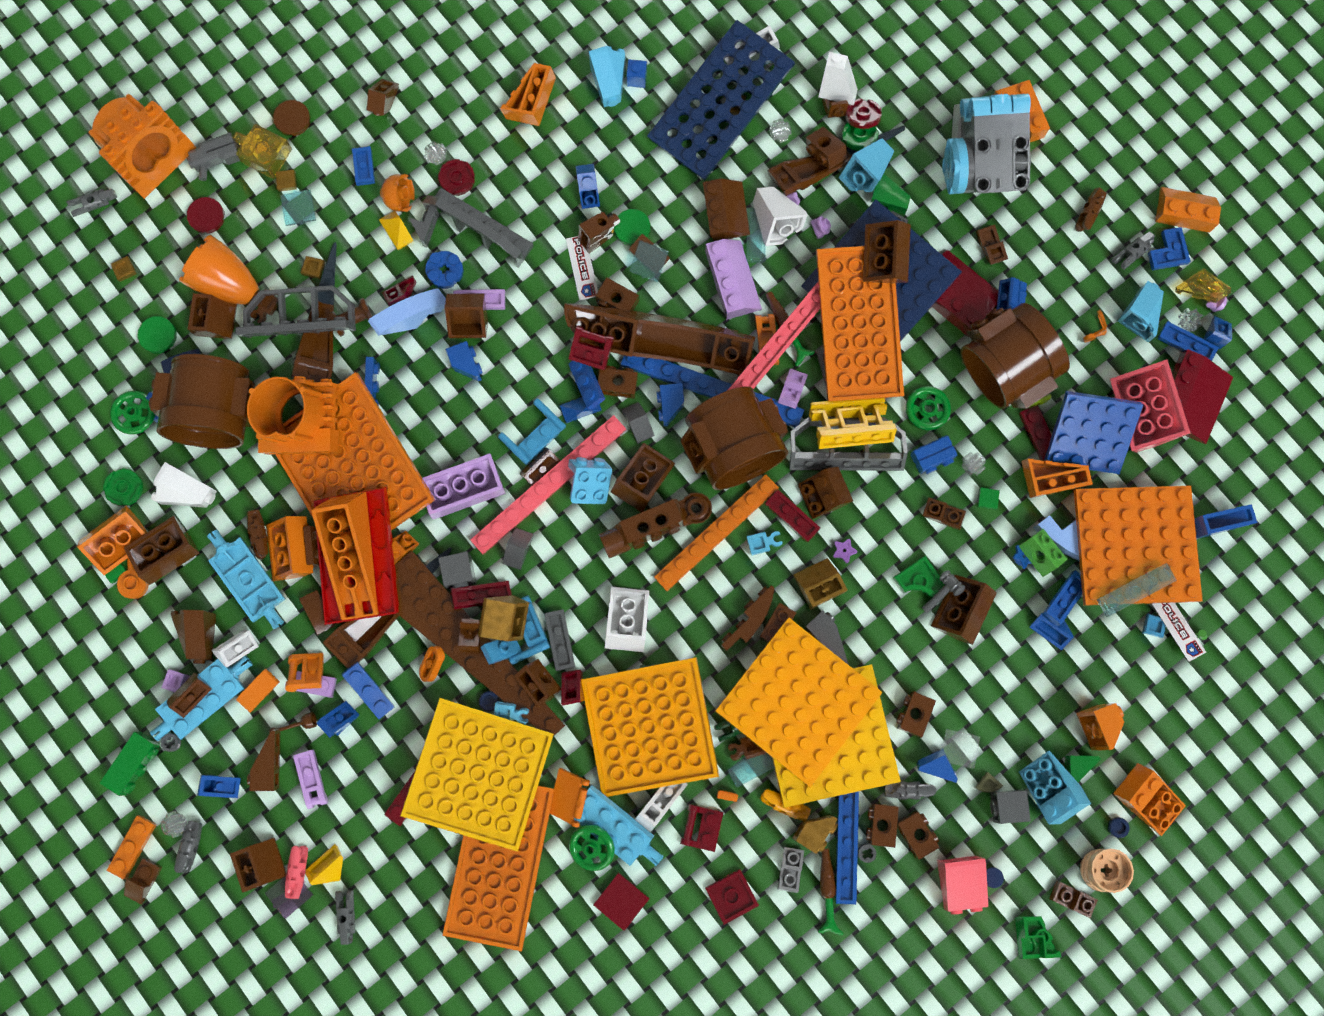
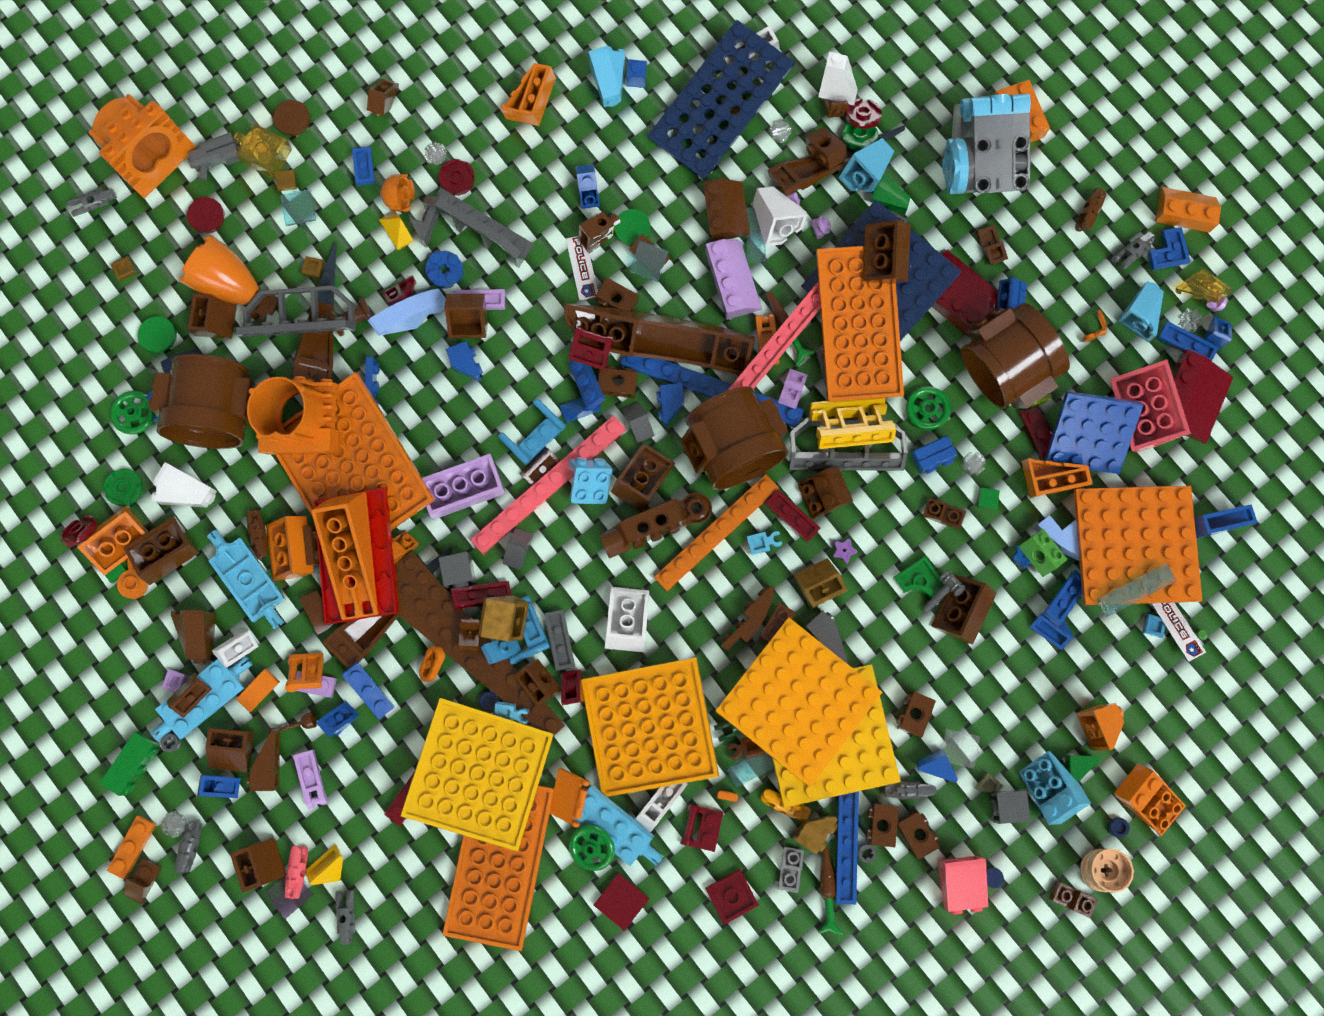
green slope [1015,916,1061,959] -> none
none -> dark red tile [60,515,98,547]
none -> reddish brown slope [205,728,255,772]

